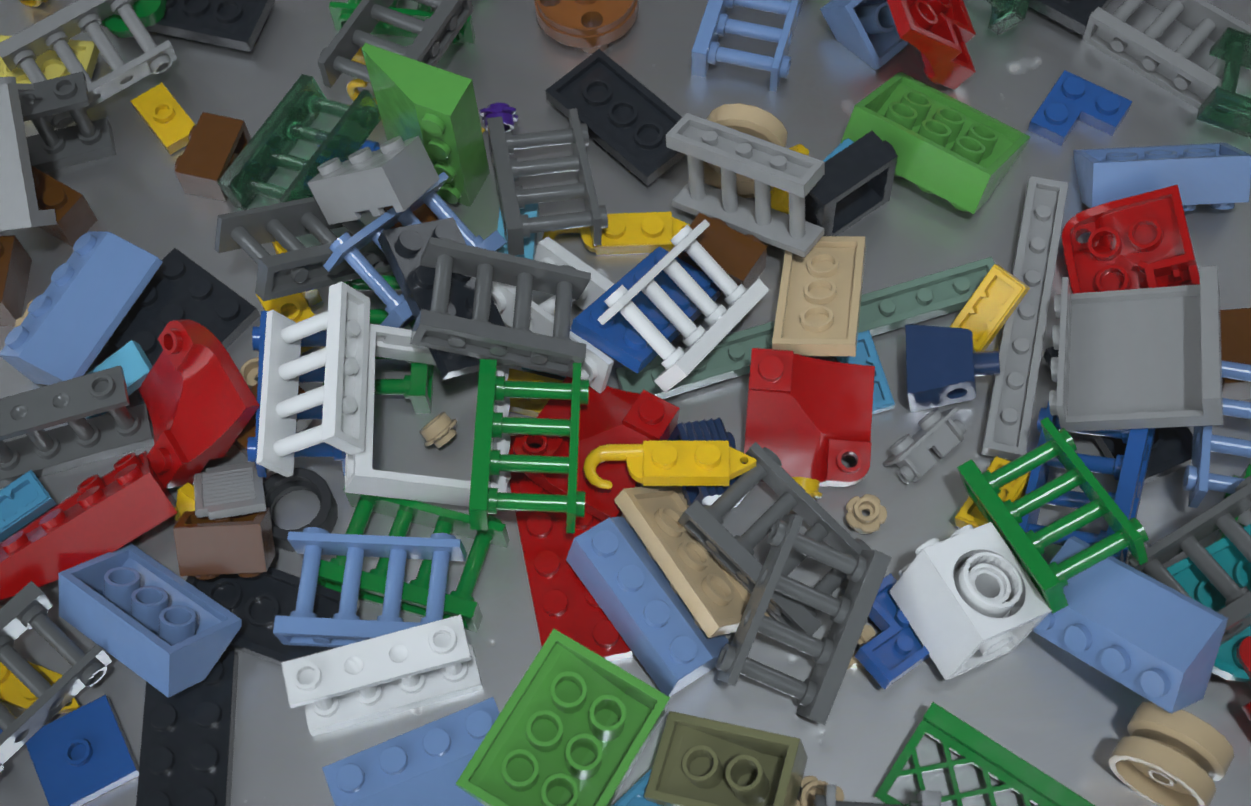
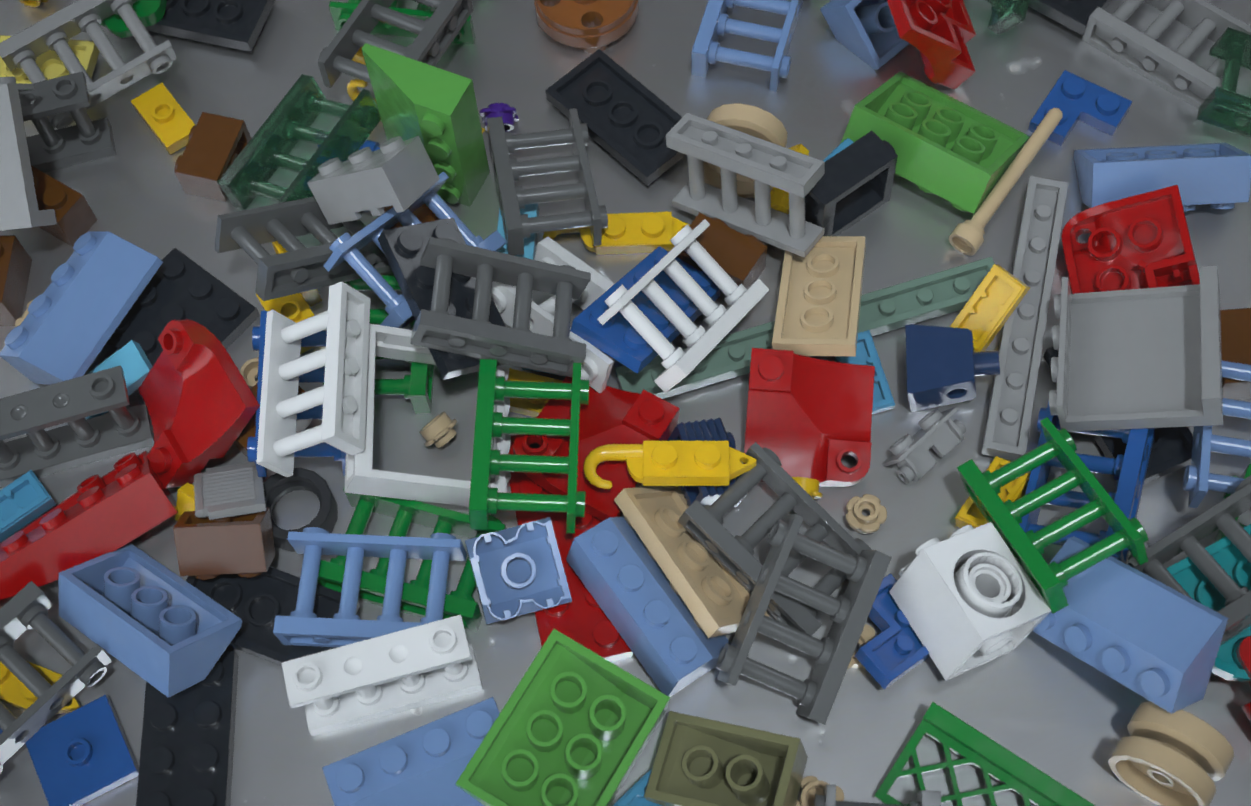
none -> medium blue slope [465,517,572,624]
none -> tan piece [949,108,1063,256]

